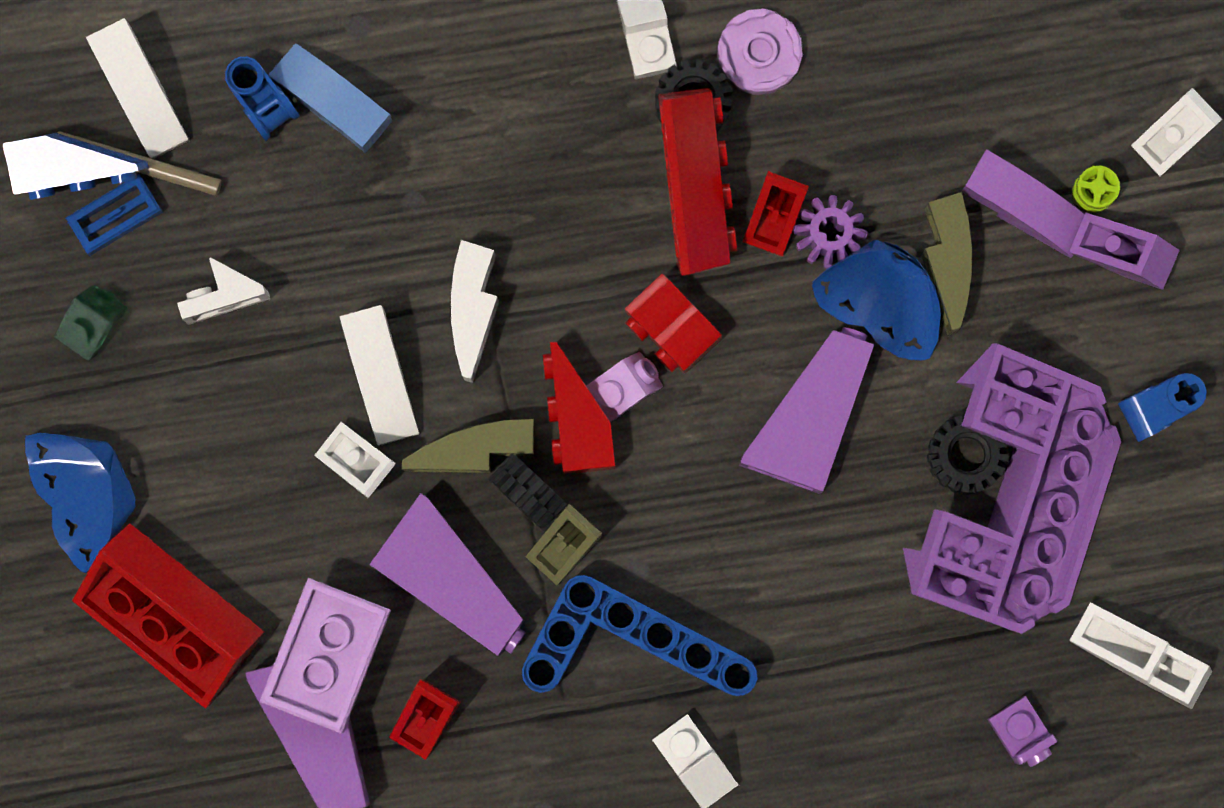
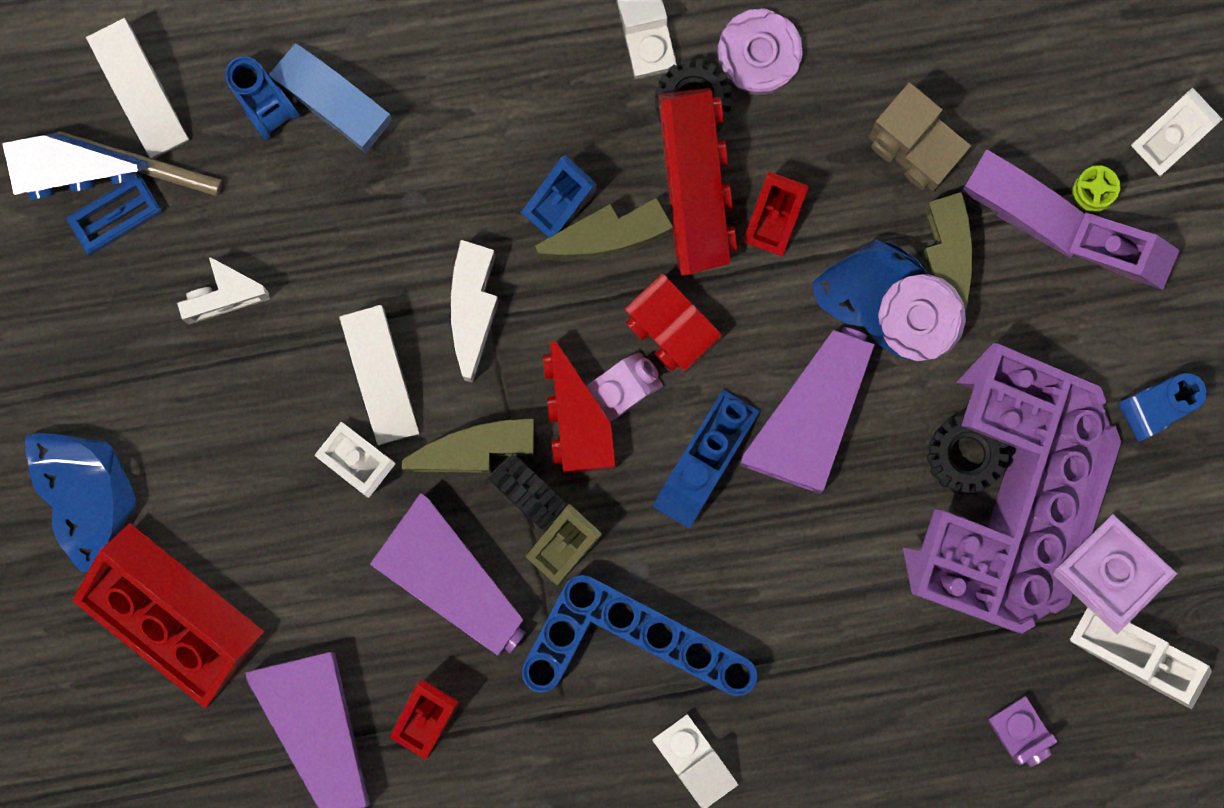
clear green bracket [54,285,127,361] -> none
lavender tile [259,578,391,734] -> none
medium lavender gear [793,195,867,269] -> none
none -> blue slope [521,155,597,238]
none -> olive slope [535,198,673,261]
none -> blue slope [652,390,760,529]
none -> dark tan brick [868,82,971,192]
none -> lavender tile [878,274,966,361]
none -> lavender plate [1053,514,1177,634]

